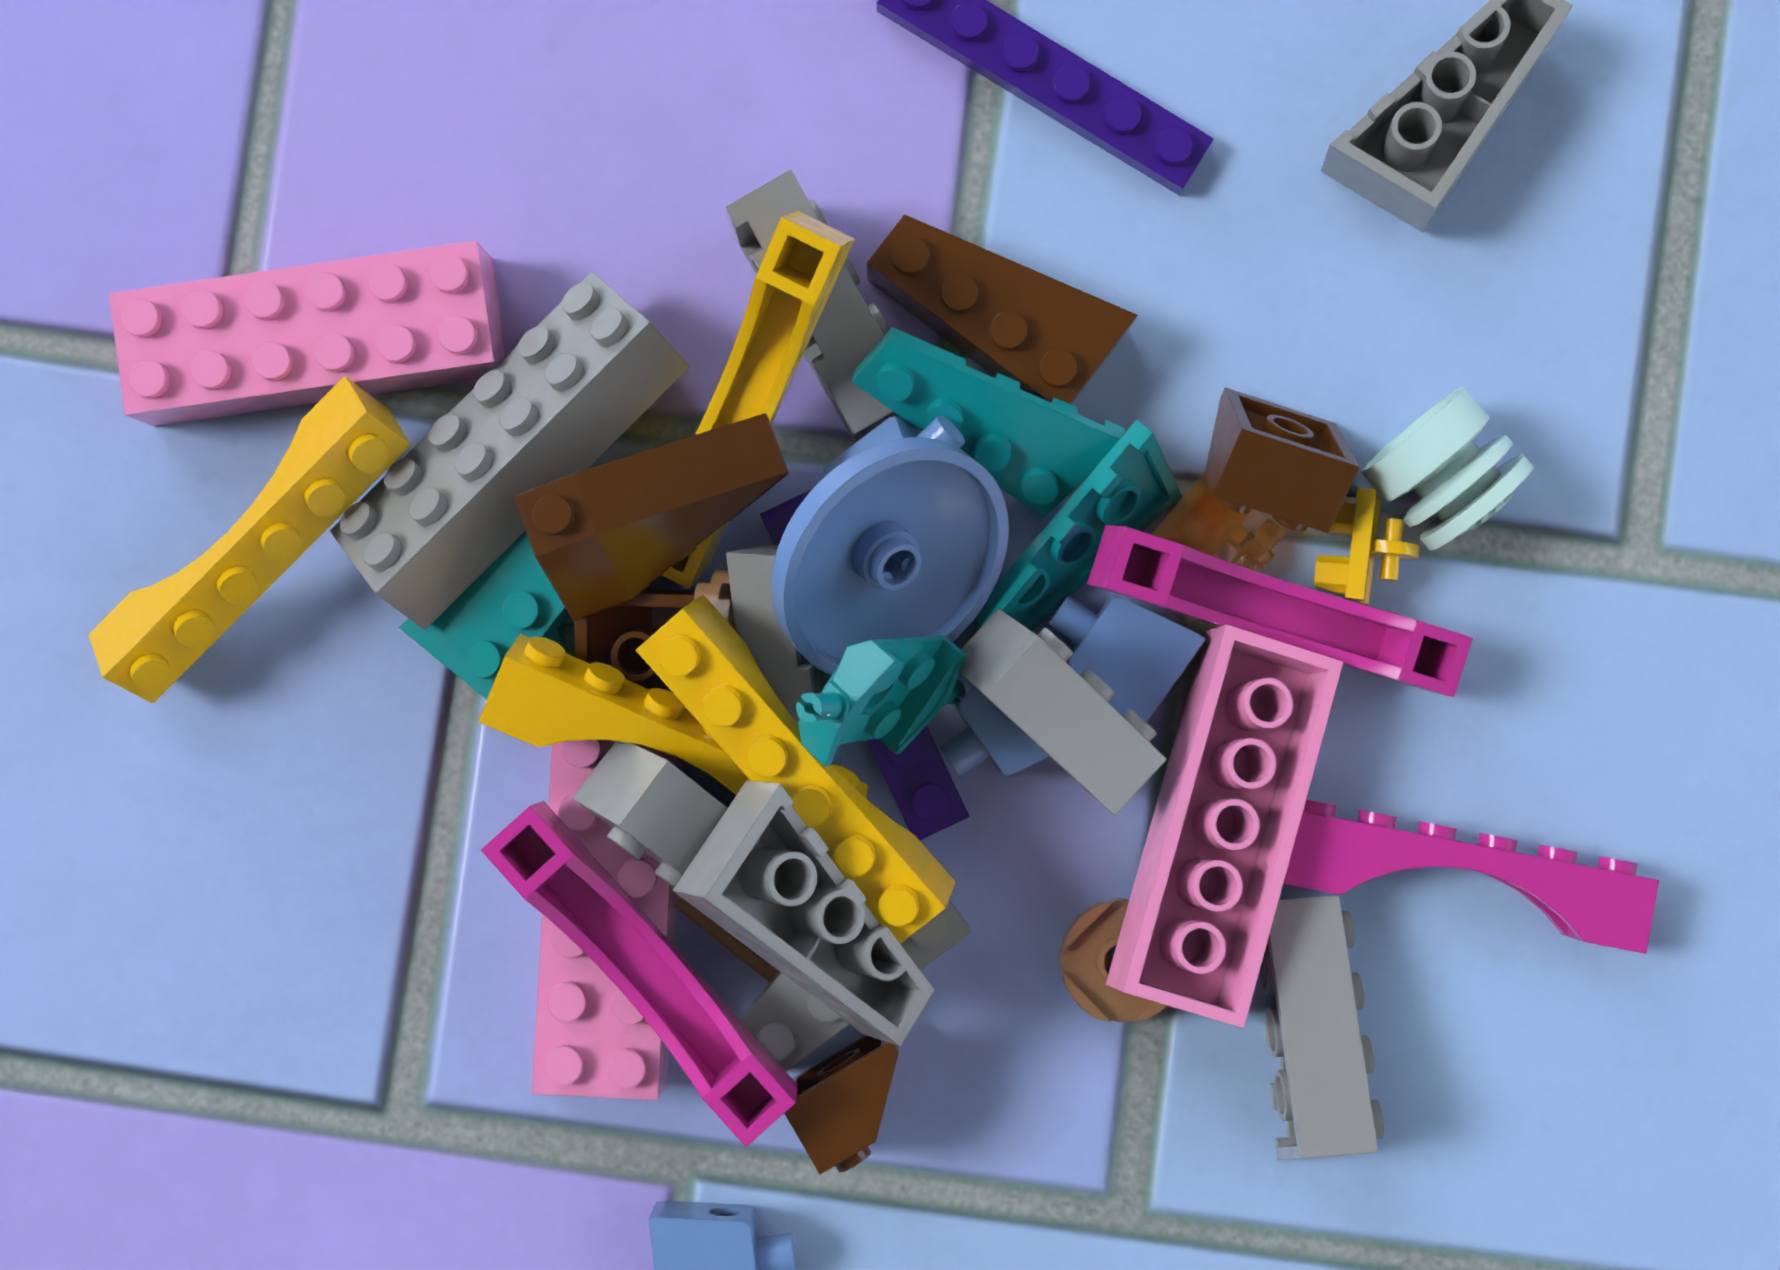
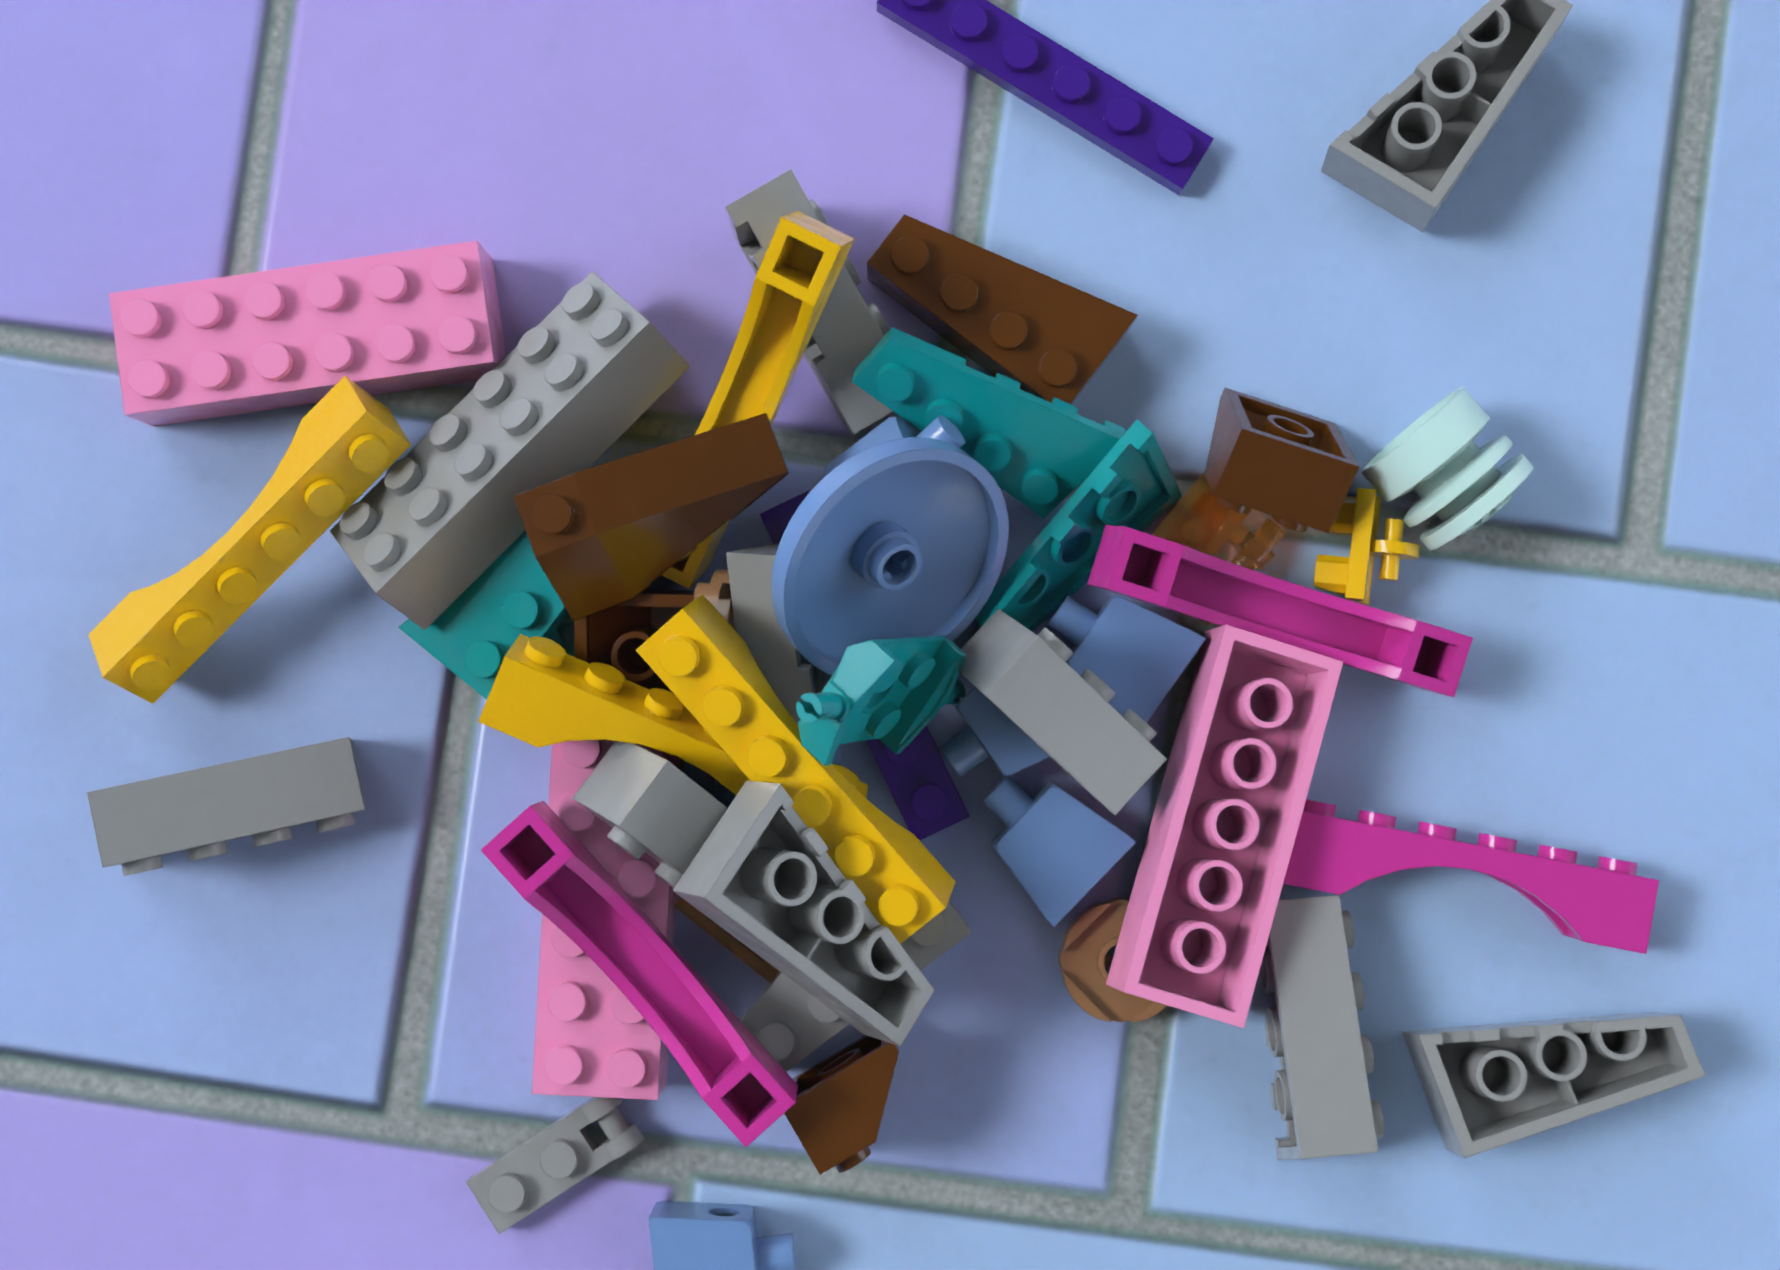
none -> light grey wedge [87,737,367,876]
none -> light grey plate [466,1097,645,1234]
none -> medium blue torso [982,776,1136,927]
none -> light grey wedge [1402,1012,1705,1158]

